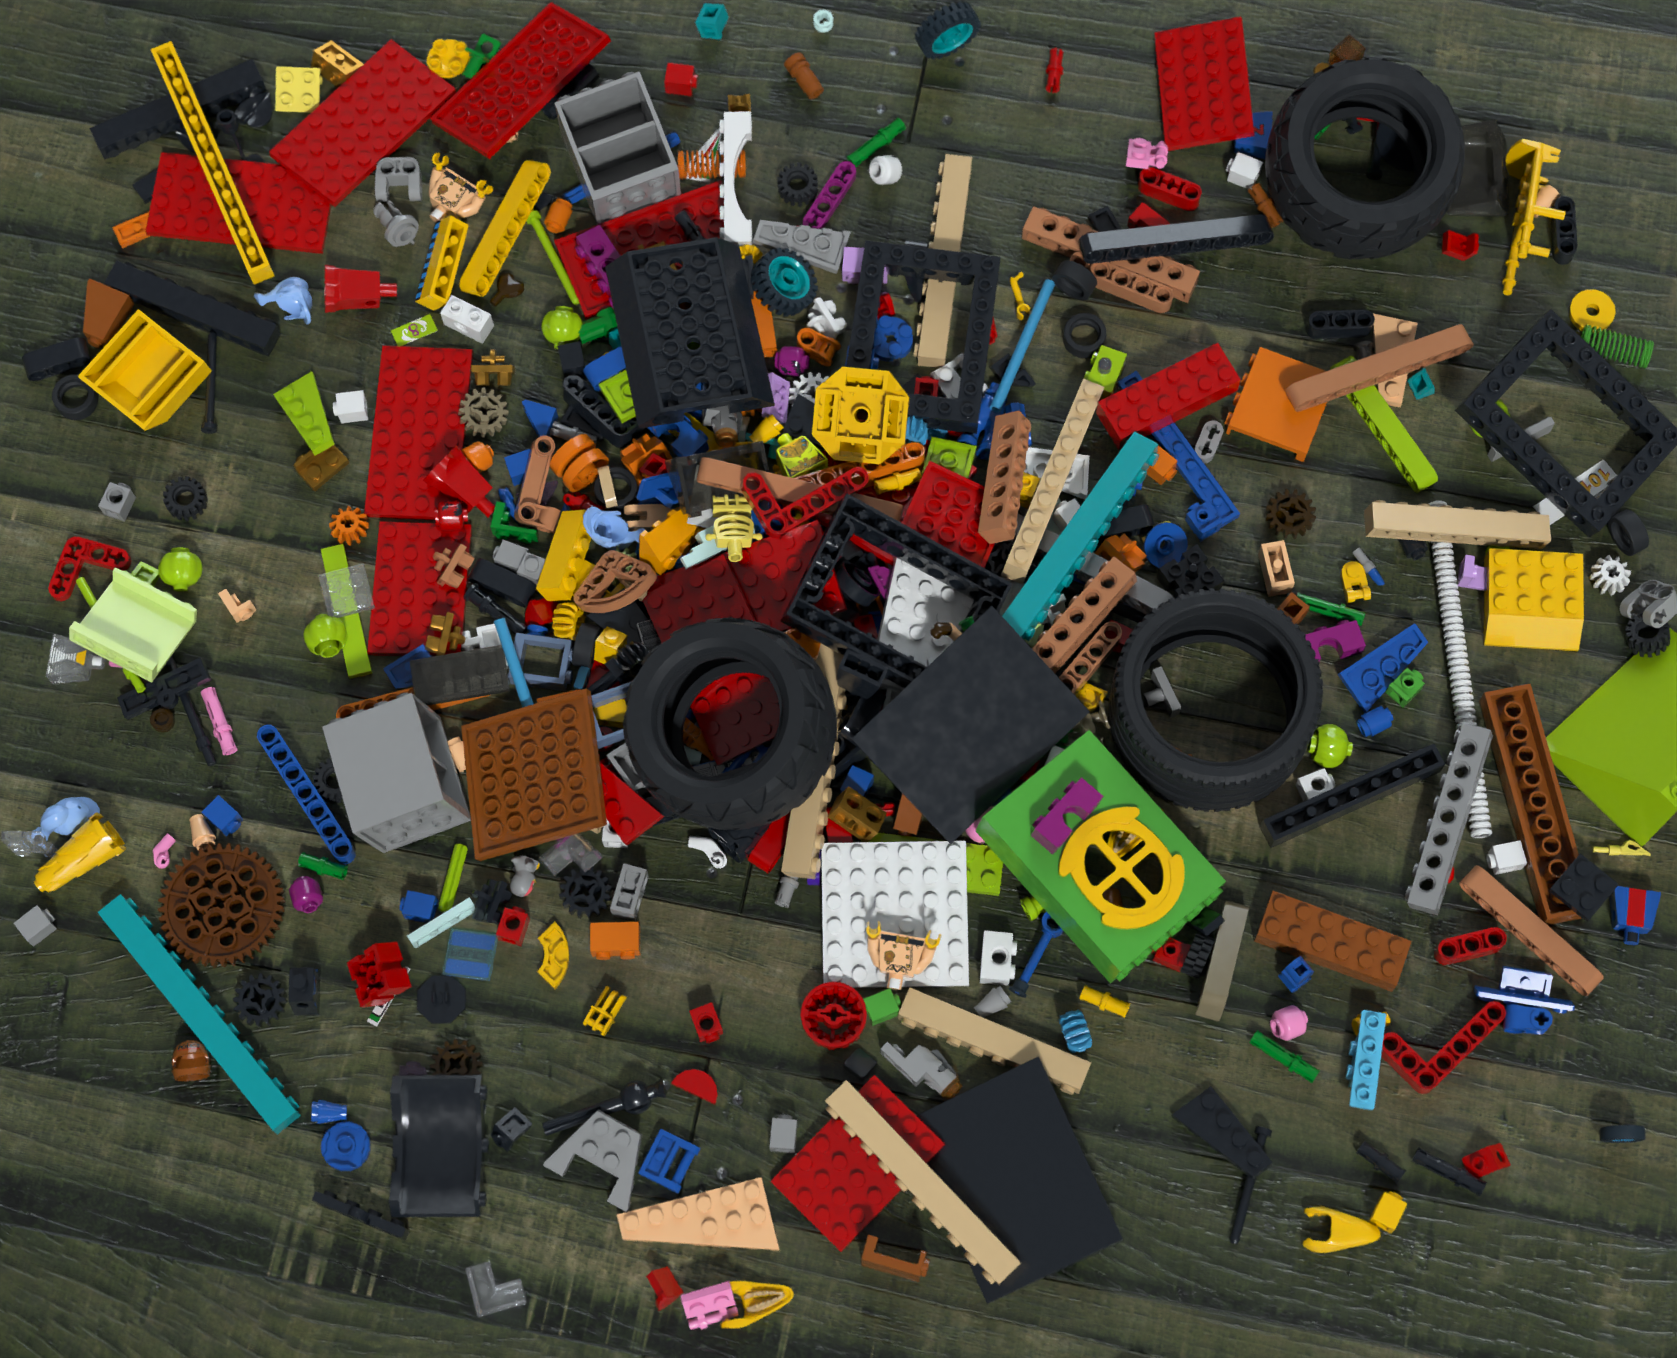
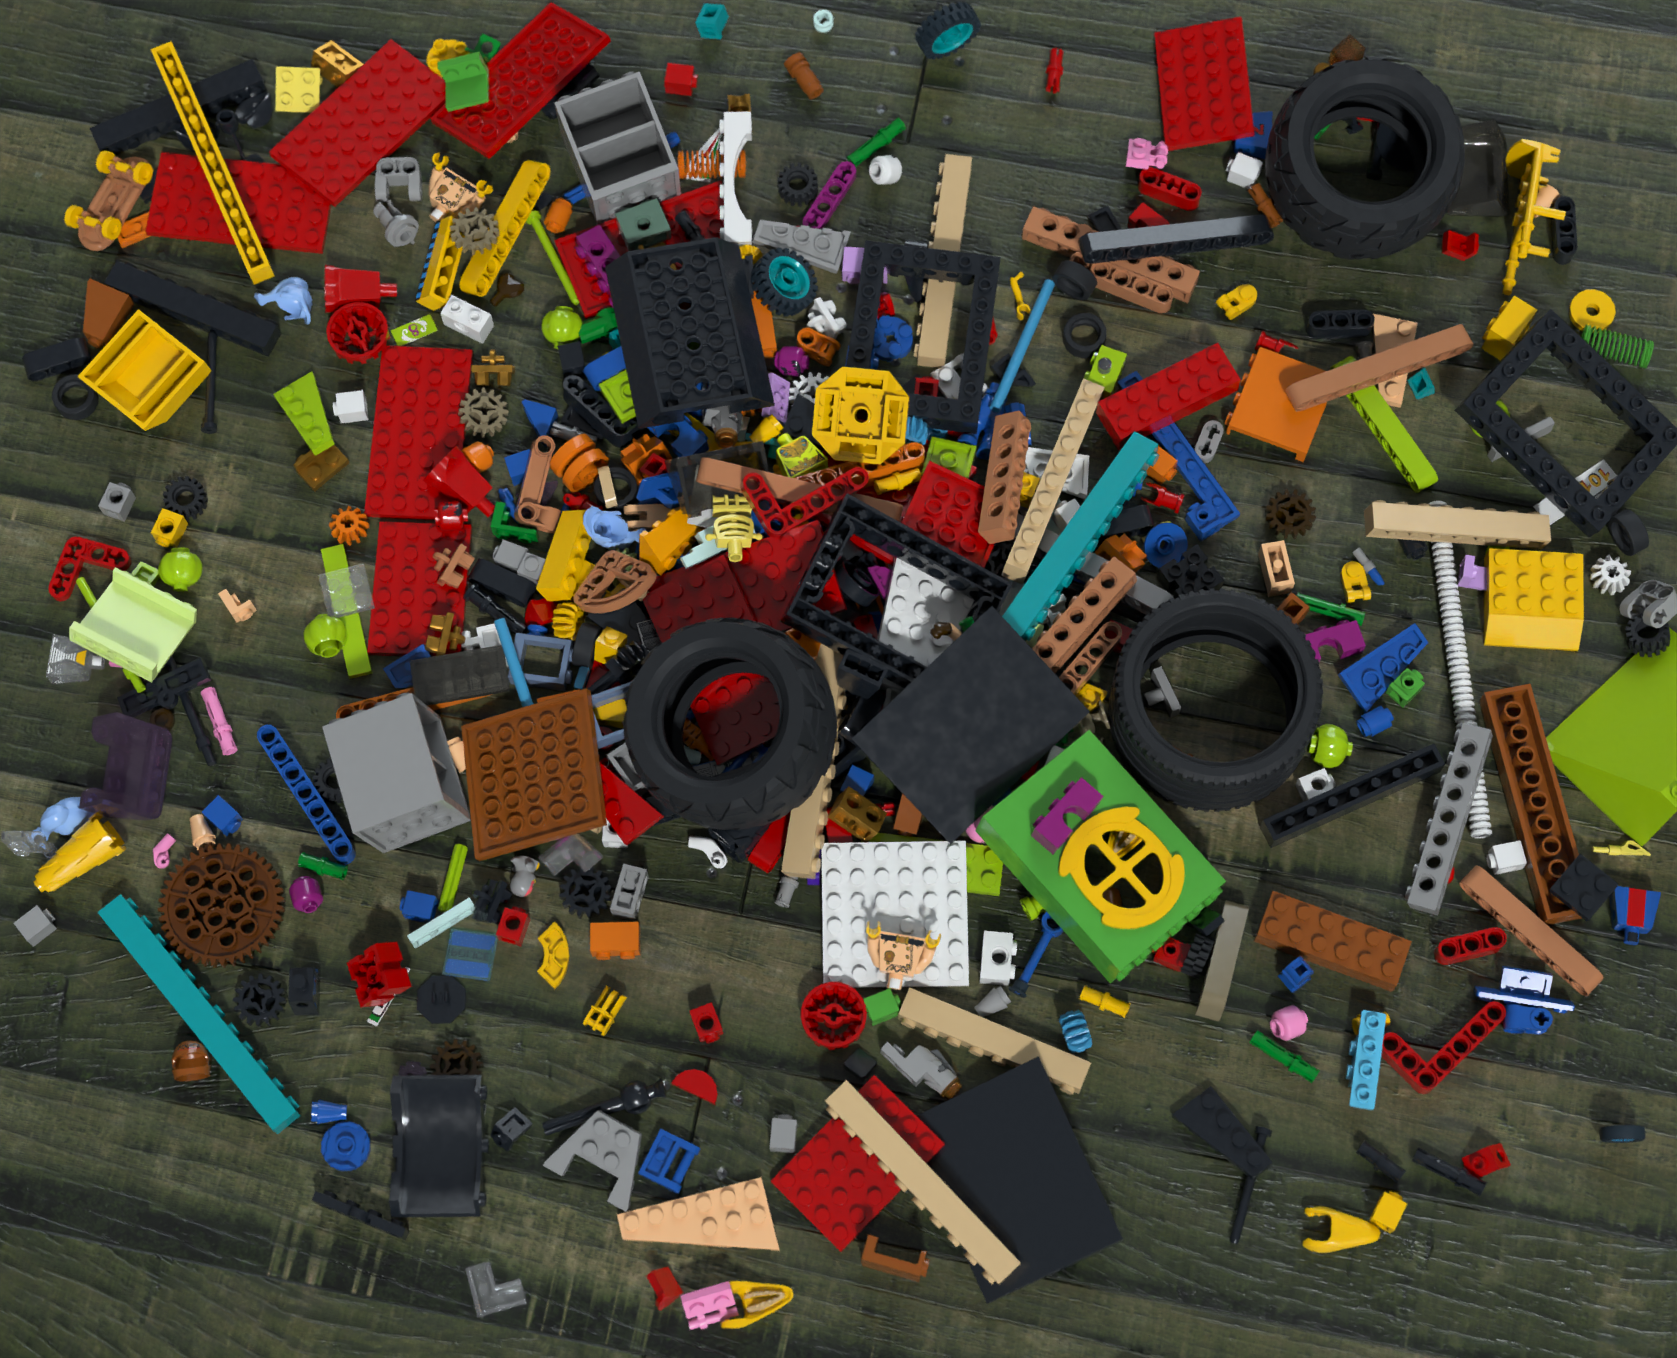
none -> nougat piece [64,150,153,251]
none -> clear purple windscreen [79,712,172,820]
none -> yellow brick [151,508,188,548]
none -> red gear [327,302,390,364]
none -> bright green bracket [438,52,489,111]
none -> dark tan gear [450,207,500,255]
none -> sand green brick [615,198,671,251]
none -> red piece [1141,482,1185,514]
none -> yellow plate [1216,284,1257,320]
none -> red piece [1255,331,1298,354]
none -> yellow brick [1481,295,1538,360]

